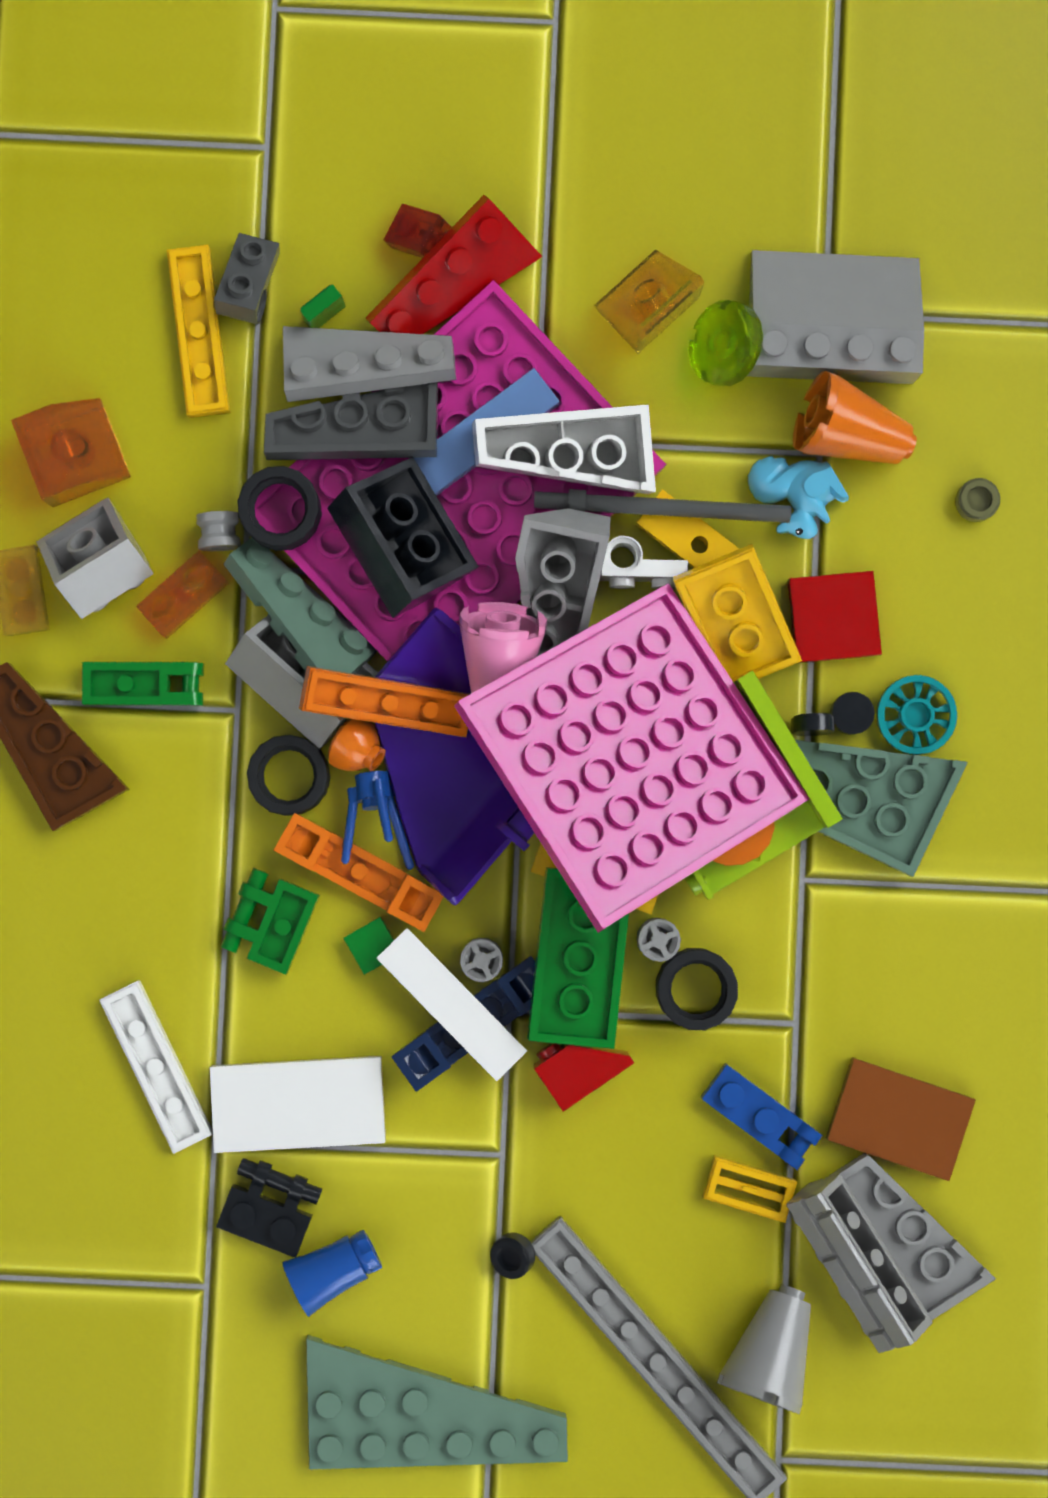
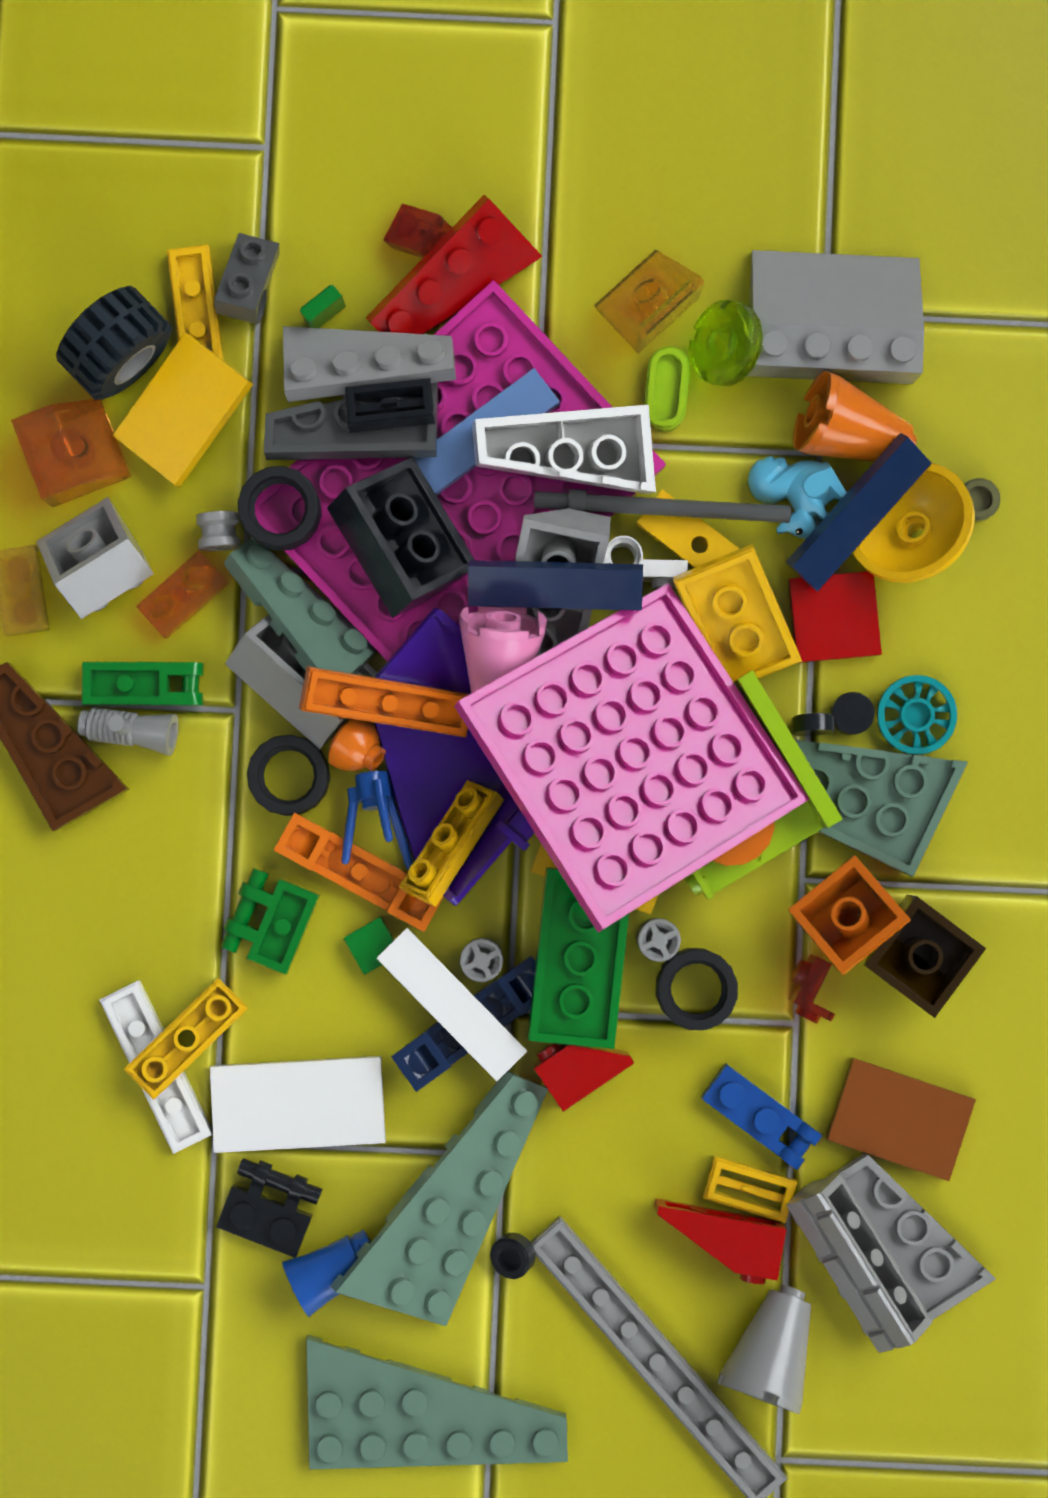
none -> black wheel [56,286,172,400]
none -> light grey piece [78,707,179,756]
none -> yellow tile [112,332,253,487]
none -> yellow tile [124,978,248,1100]
none -> sand green wing [330,1071,548,1326]
none -> black tile [345,378,435,433]
none -> yellow tile [399,780,504,907]
none -> dark blue tile [468,560,643,610]
none -> lime tile [644,346,690,432]
none -> red slope [654,1198,787,1285]
none -> dark blue tile [786,433,932,592]
none -> orange slope [788,855,911,975]
none -> clear red bracket [788,954,835,1024]
none -> yellow dish [852,463,975,583]
none -> dark brown slope [864,895,986,1018]

